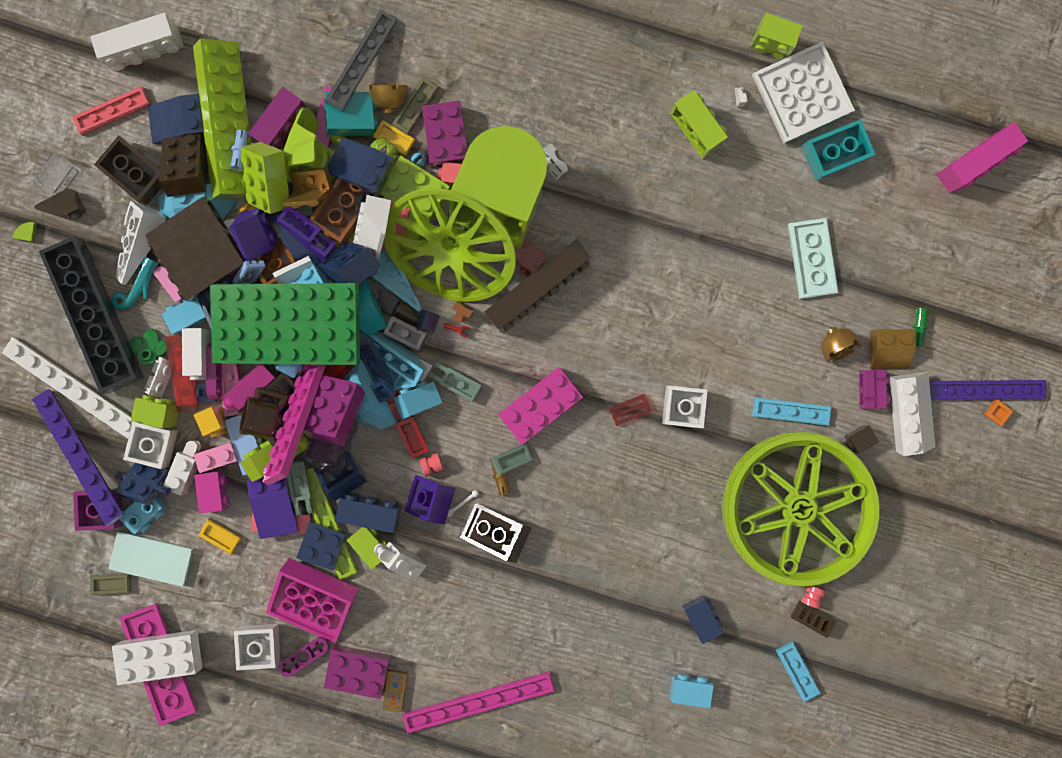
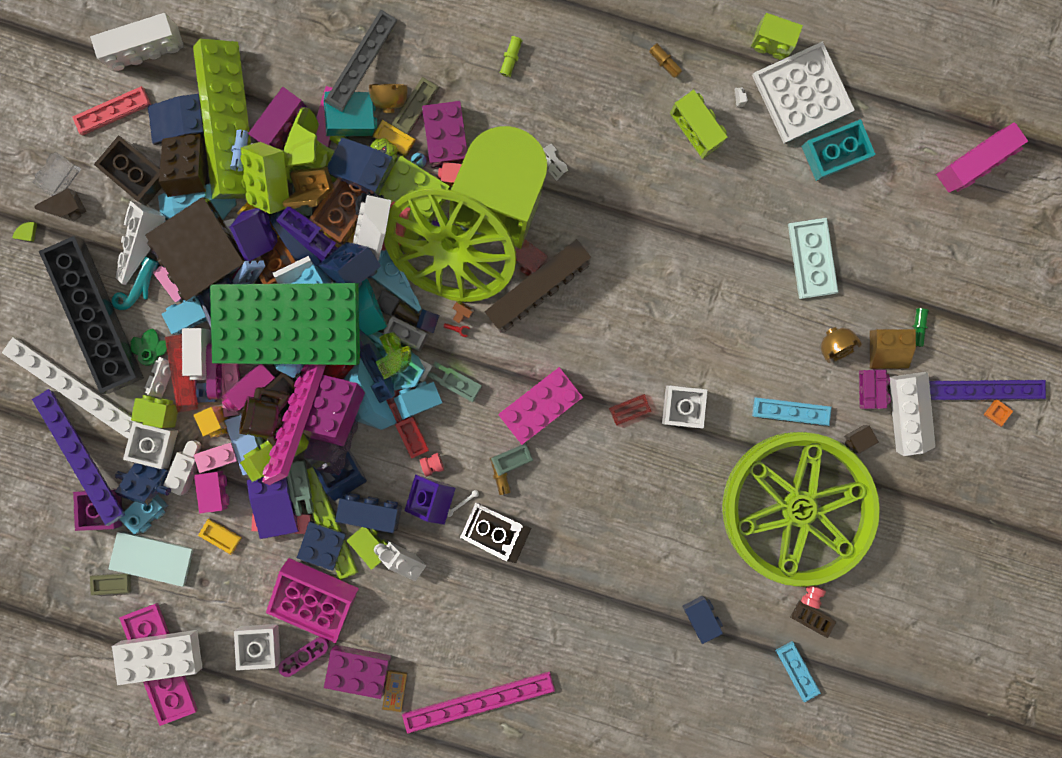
medium azure brick [669,673,714,708] -> none
none -> clear neon green brick [376,332,411,380]
none -> lime pin [499,36,523,77]
none -> pearl gold axle [649,43,682,78]

